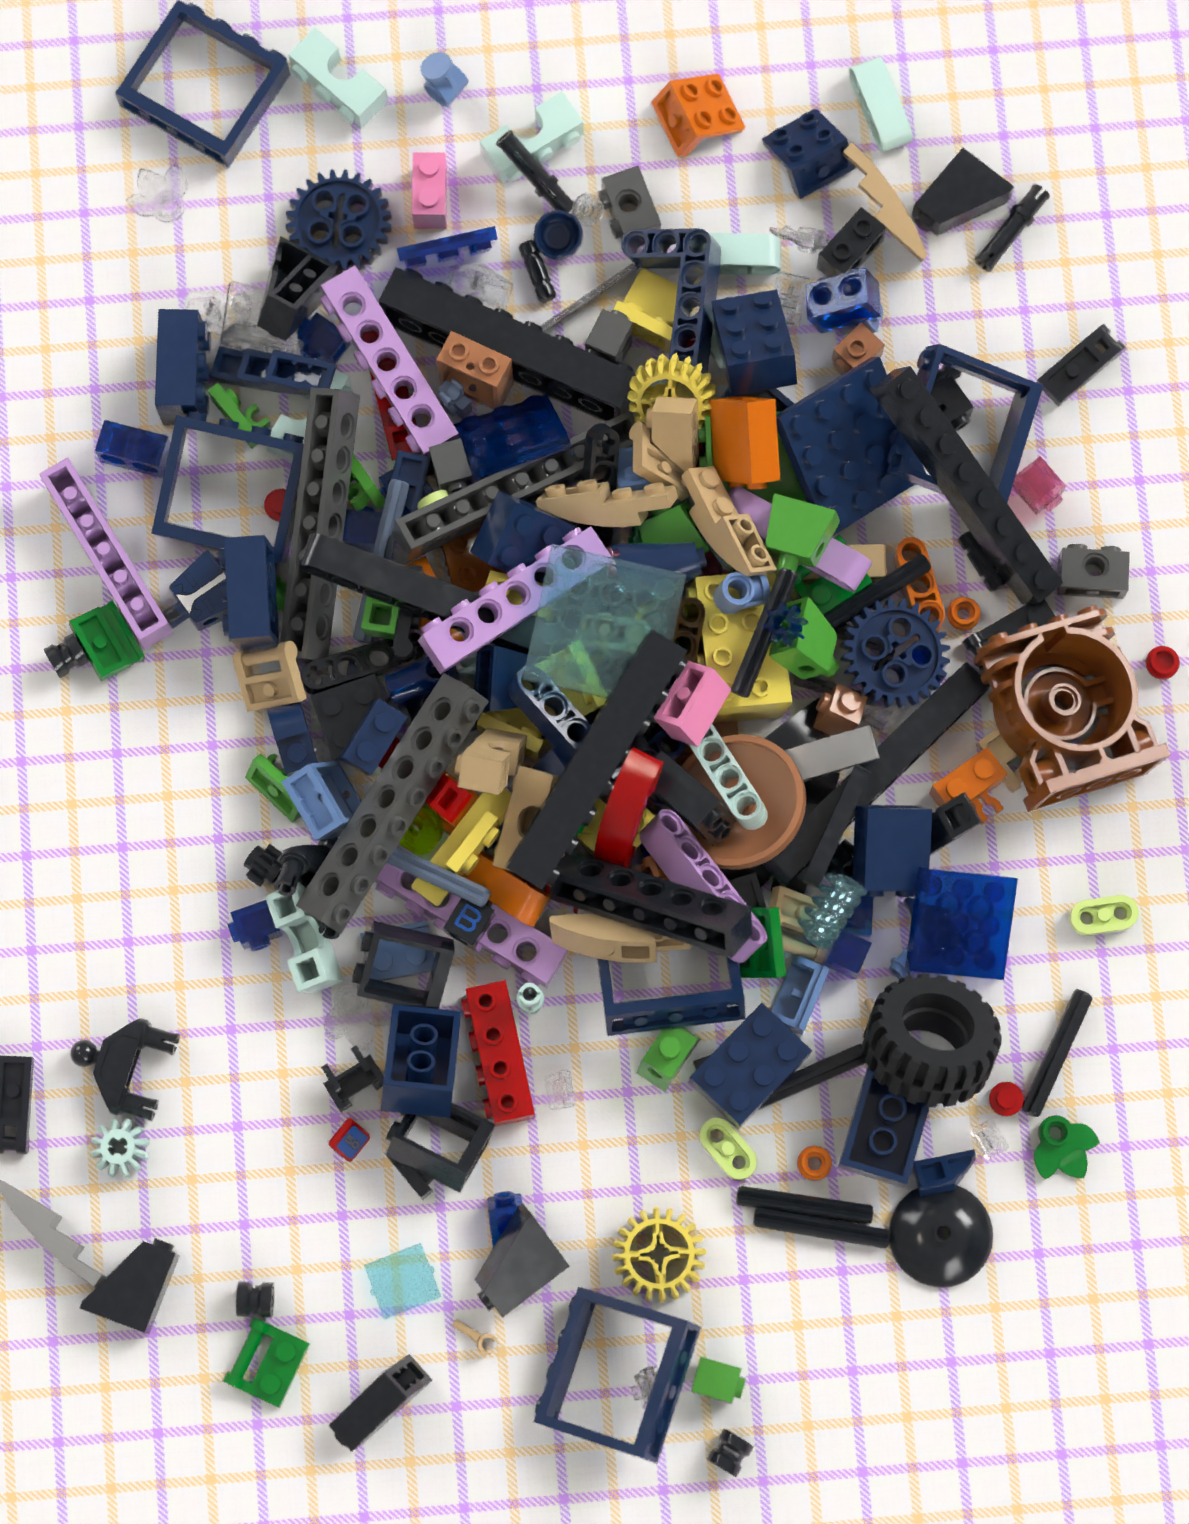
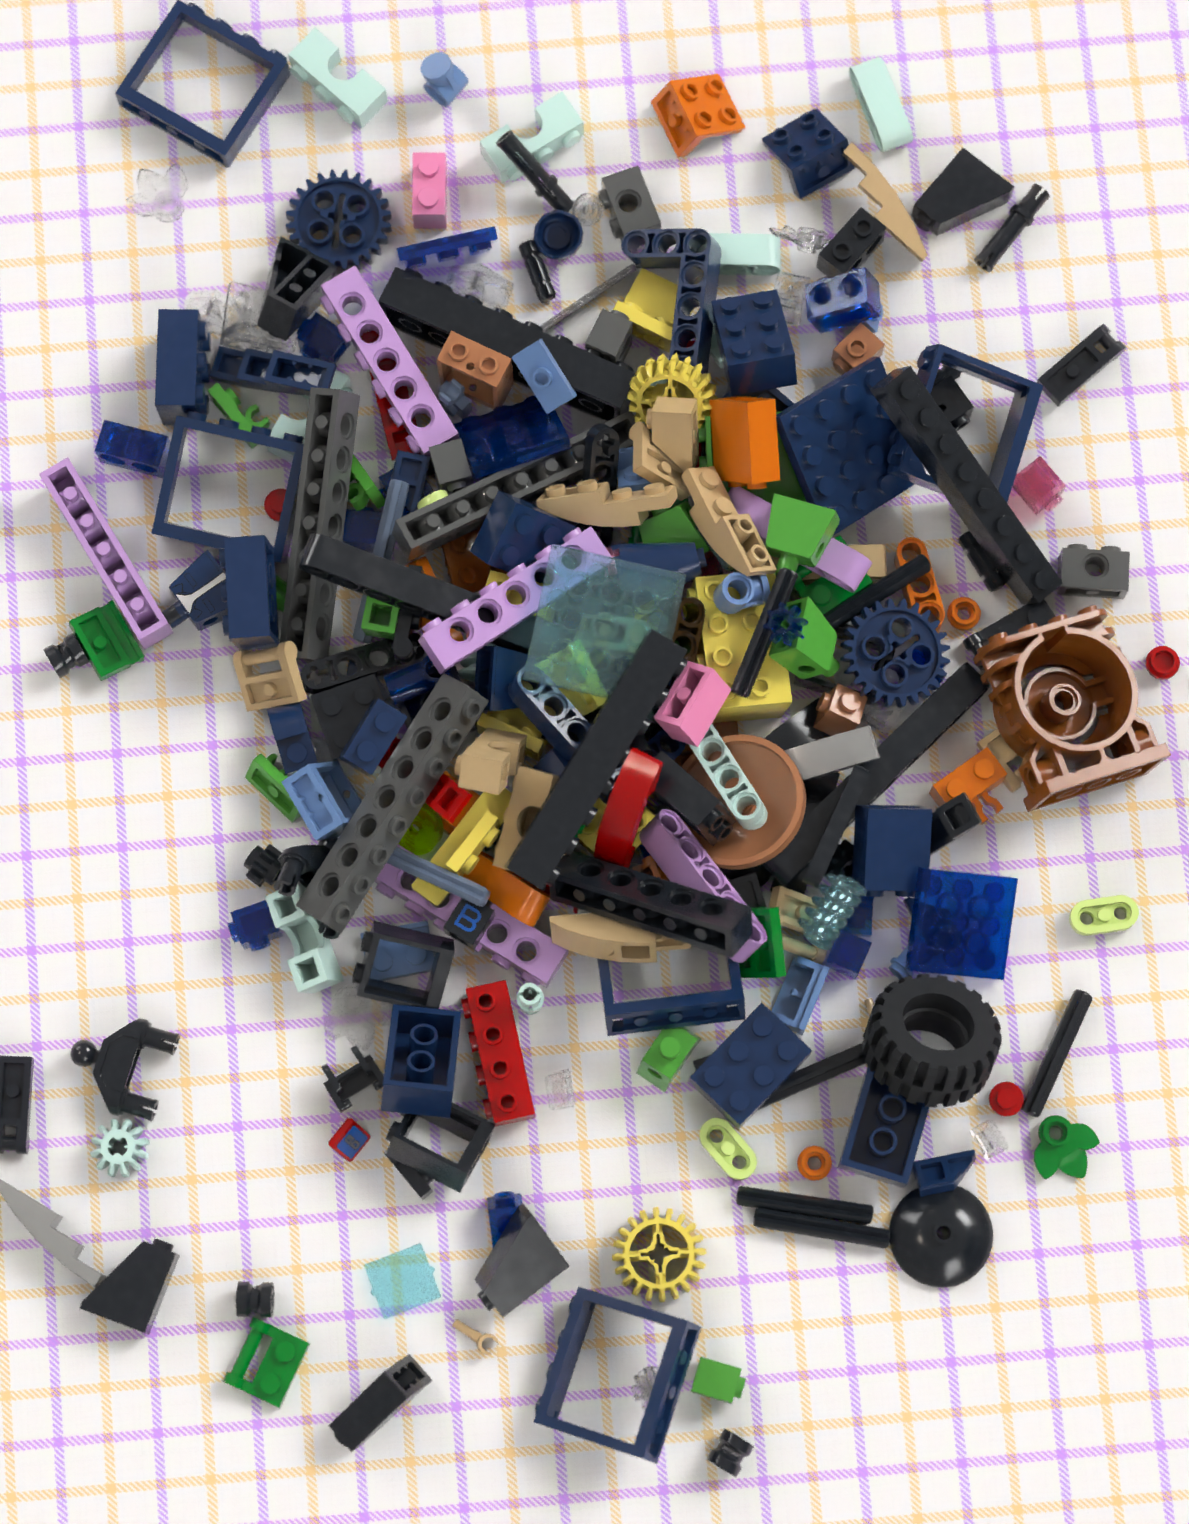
none -> medium blue plate [511,338,577,414]

